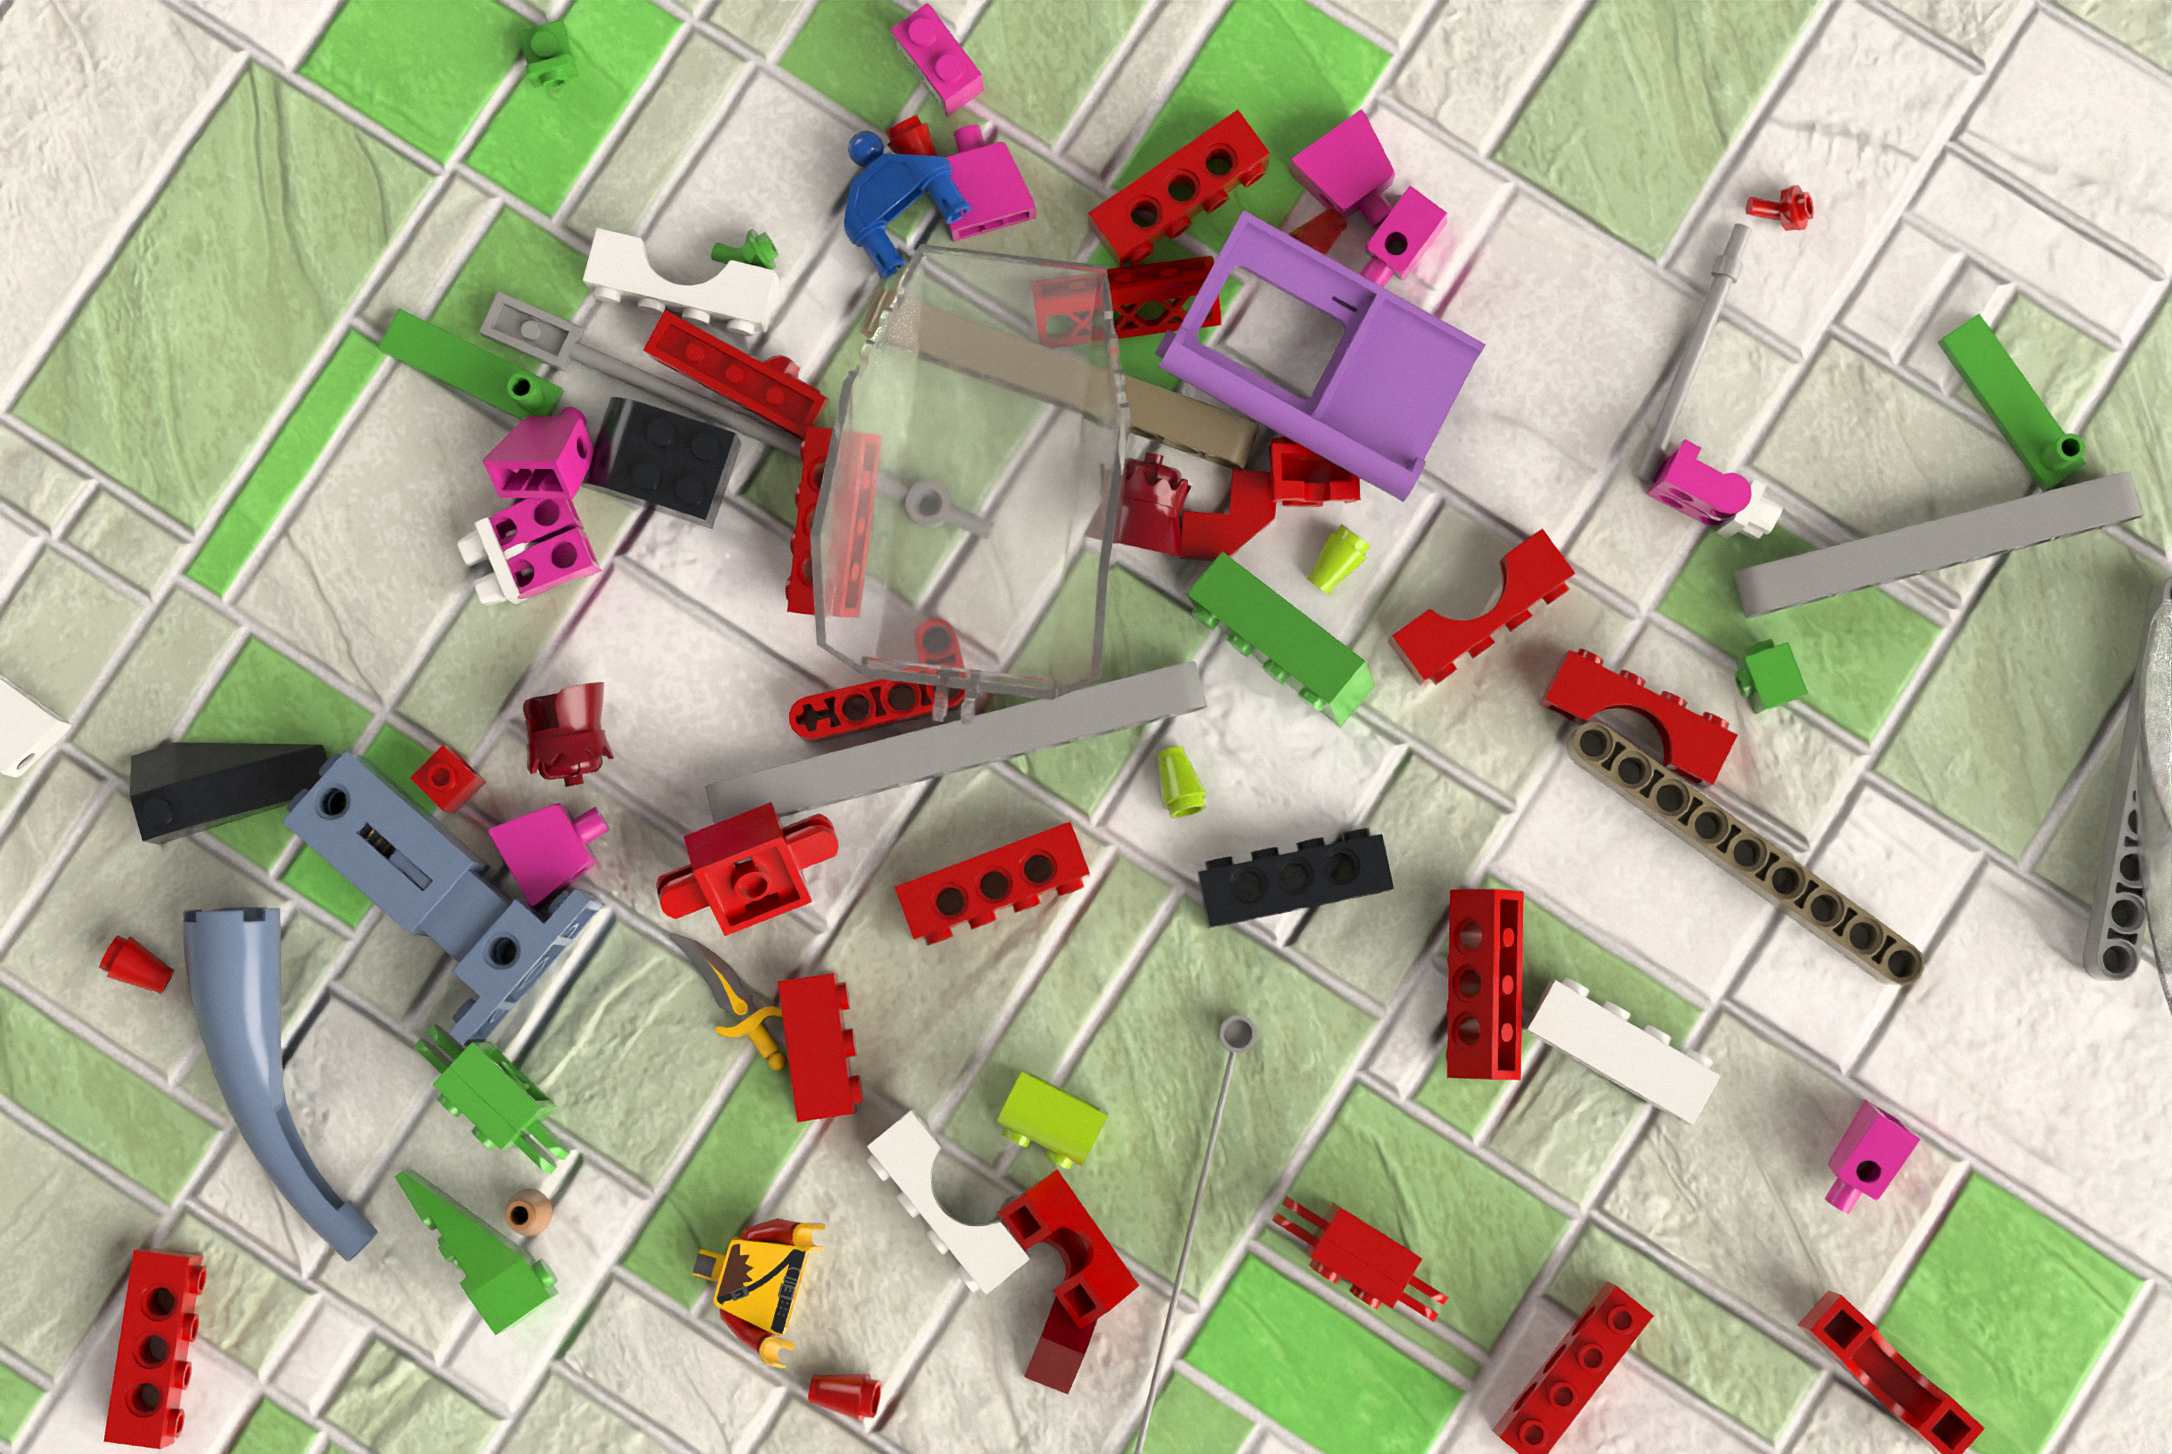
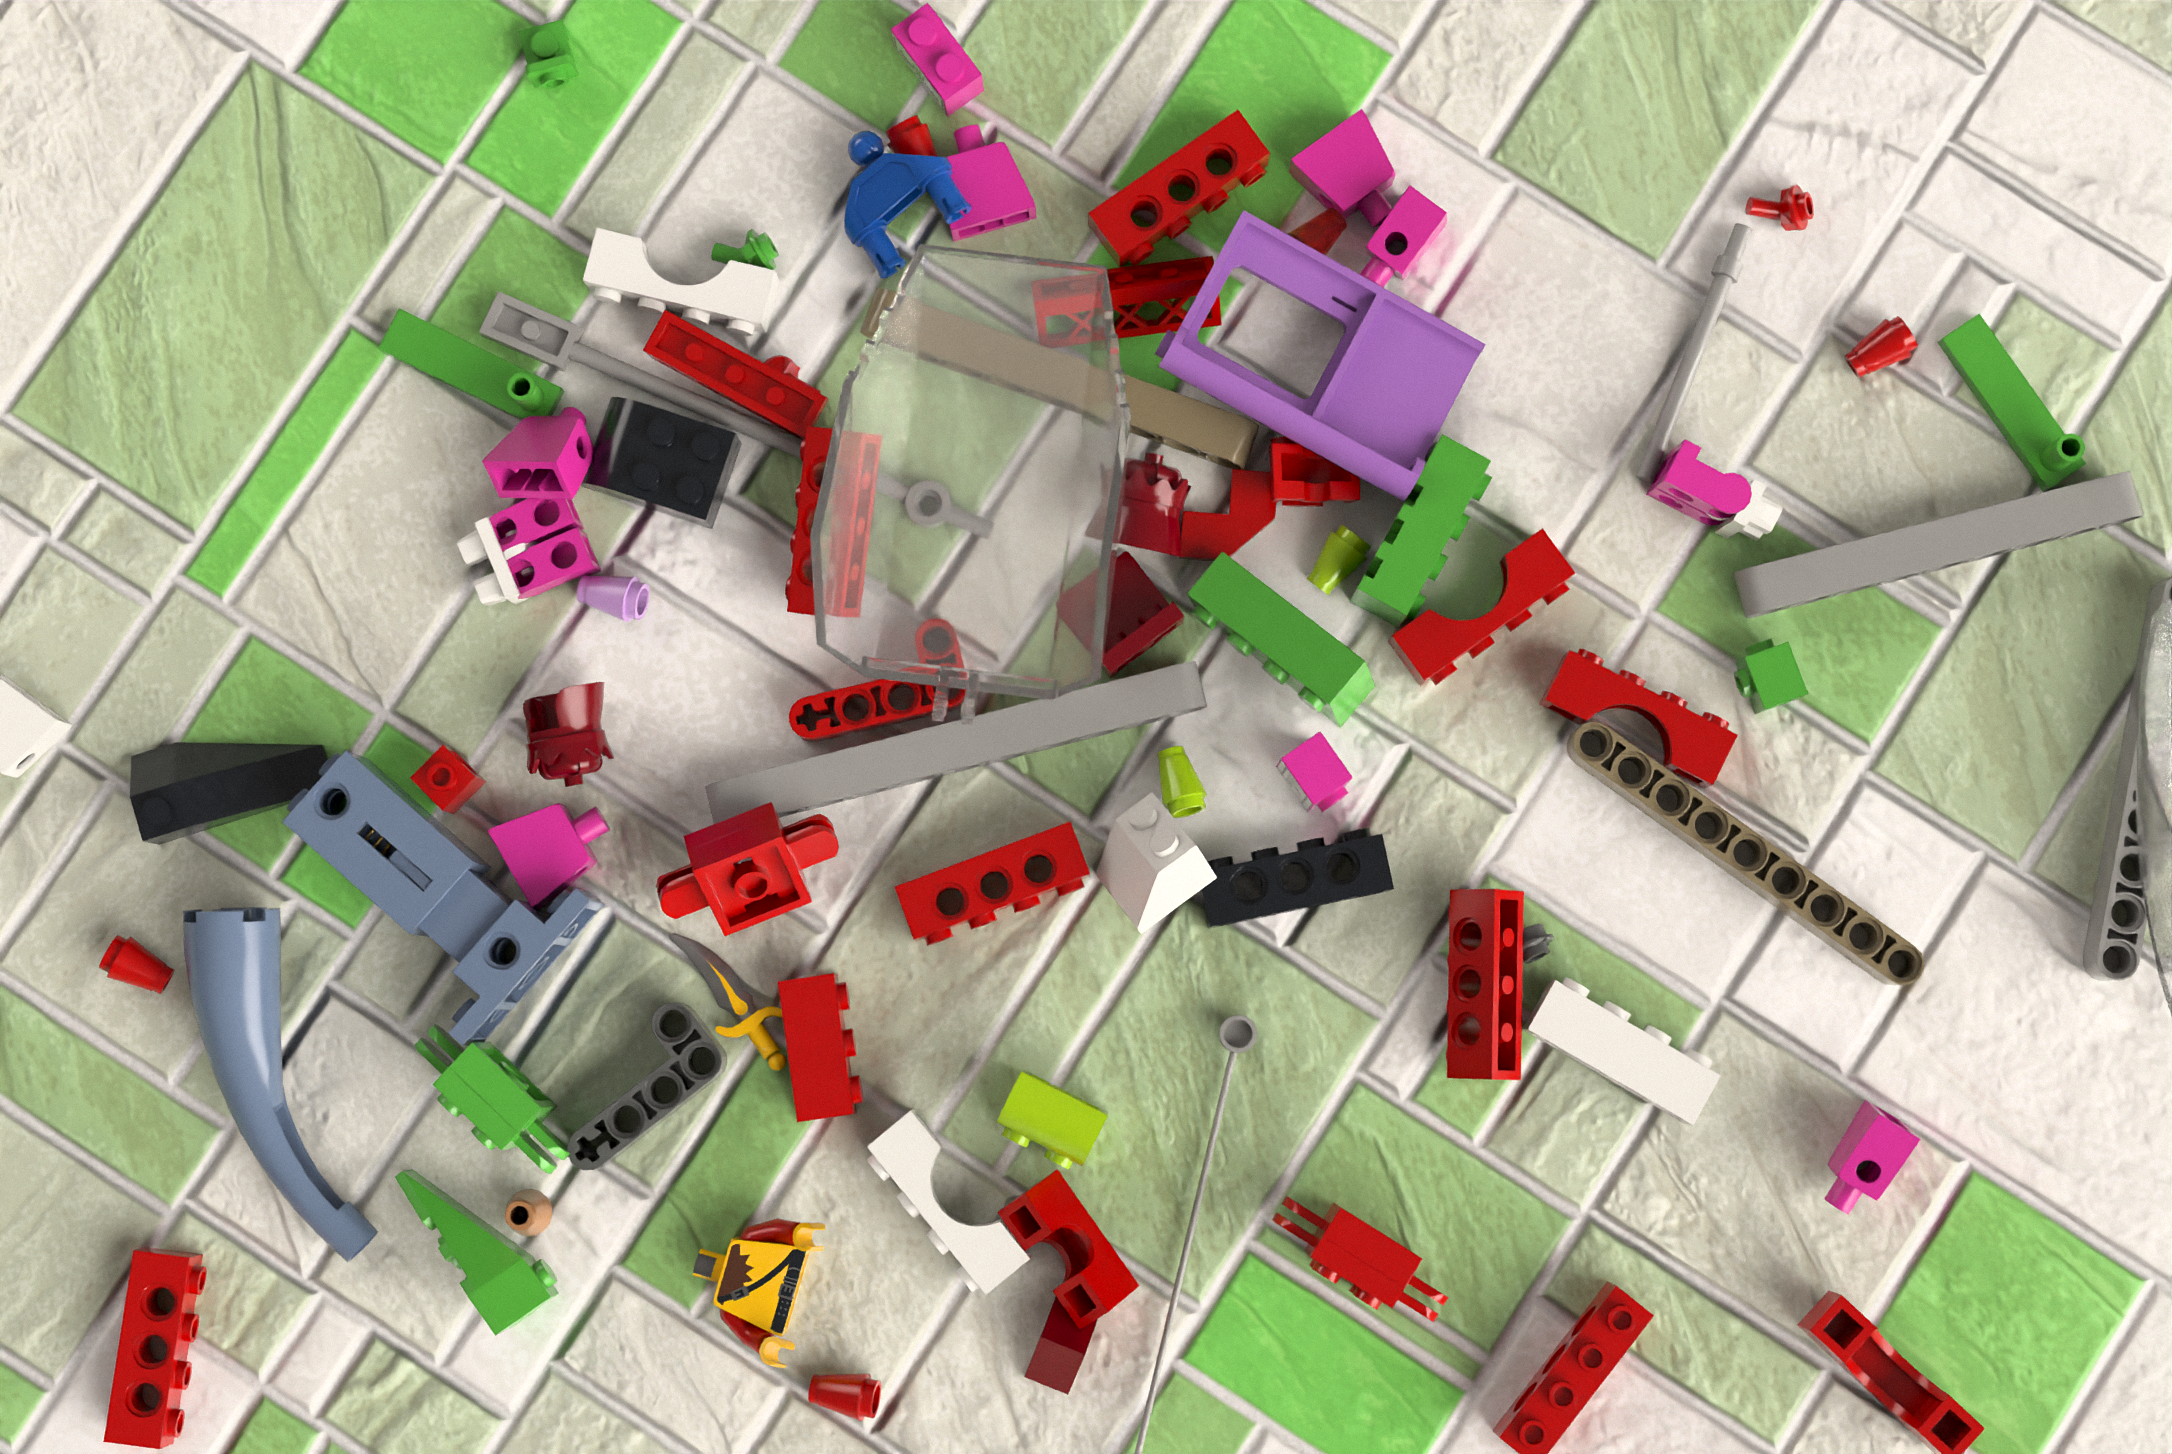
none -> dark grey beam [567,1002,727,1170]
none -> lavender cone [577,575,650,622]
none -> dark red bracket [1056,551,1184,679]
none -> white slope [1095,792,1217,933]
none -> dark pink brick [1276,732,1353,813]
none -> bright green wedge [1350,434,1492,628]
none -> dark grey plate [1523,924,1554,964]
none -> red cone [1844,316,1918,379]

